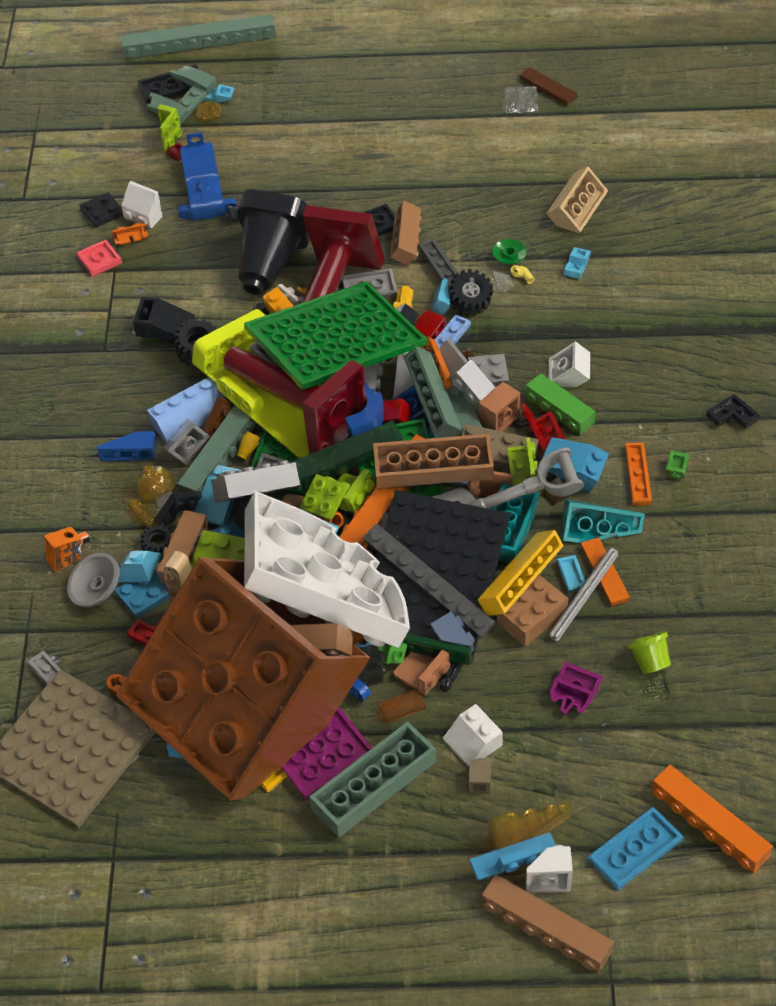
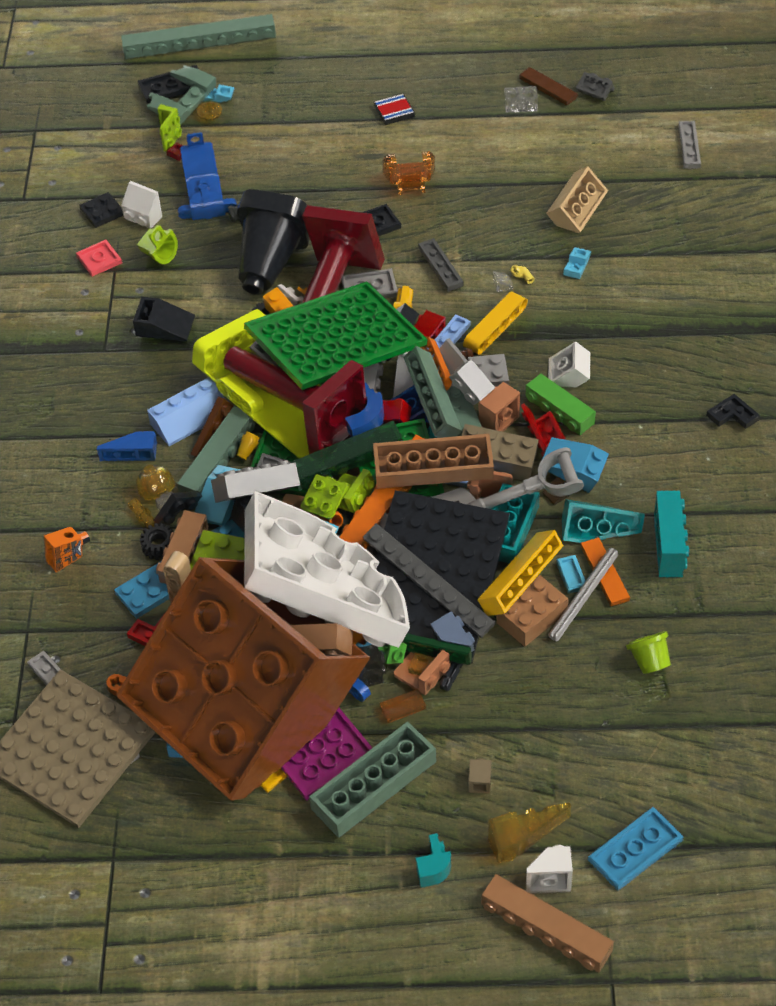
light grey dish [67,553,120,607] -> none
orange hinge [112,223,148,246] -> none
medium azure slope [118,551,163,582] -> none
light grey slope [164,418,210,465] -> none
black tyre [175,318,217,368] -> none
medium nougat brick [390,200,422,266] -> none
medium azure slope [431,278,450,316] -> none
white slope [443,704,503,768] -> none
black wheel [448,269,493,316] -> none
dark azure bracket [469,832,556,881] -> none
green dish [492,239,527,265] -> none
lime bracket [507,437,538,486] -> none
magenta plate [550,662,603,715] -> none
orange tile [625,443,652,506] -> none
orange brick [652,765,773,874] -> none
bright green bracket [665,450,690,479] -> none
none -> lime container [137,225,178,264]
none -> tile [374,94,415,125]
none -> clear orange piece [382,151,435,195]
none -> clear yellow tile [408,653,435,676]
none -> teal brick [416,833,451,888]
none -> yellow beam [463,291,528,355]
none -> dark grey bracket [576,72,615,101]
none -> teal brick [654,491,689,577]
none -> light grey tile [678,121,701,169]

